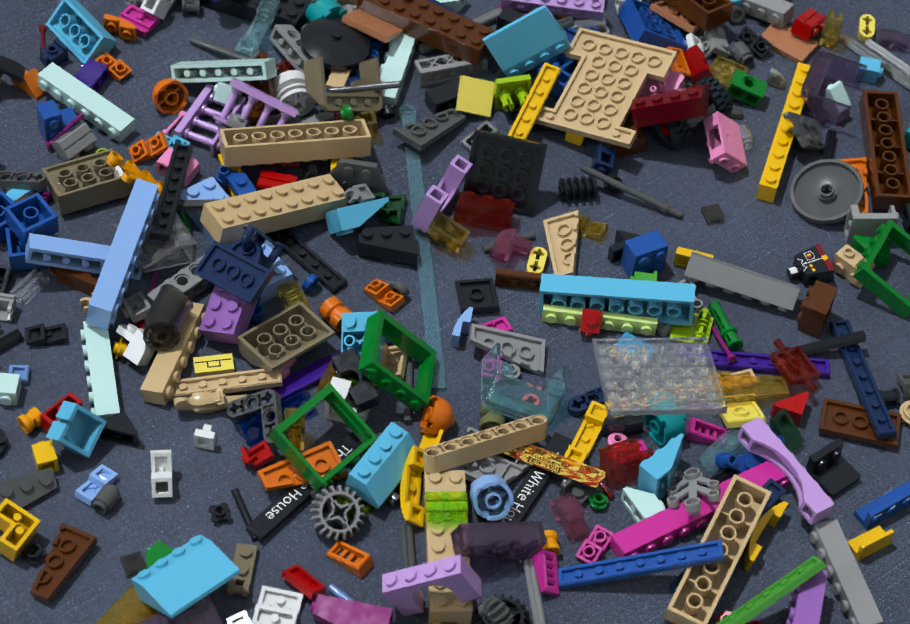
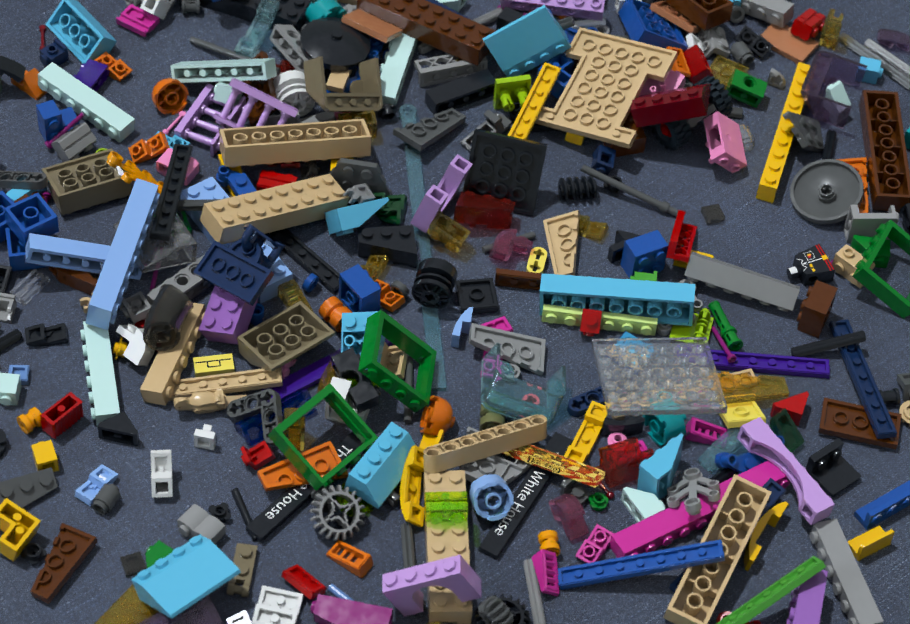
medium azure piece [46,401,107,458] -> none
orange slope [103,14,137,41] -> none
light grey plate [226,113,247,128] -> none
dark grey bar [329,81,401,93] -> none
green plate [339,105,354,122] -> none
clear purple wedge [450,521,547,563] -> none
light yellow tile [455,75,495,118] -> none
clear red plate [768,339,821,392] -> none
light yellow beam [858,14,875,43] -> none
none -> light grey brick [177,504,226,544]
none -> blue brick [339,264,381,312]
none -> clear yellow slope [360,255,389,281]
none -> black wheel [411,258,457,308]
none -> dark grey bracket [484,109,512,134]
none -> red fence [666,210,697,262]

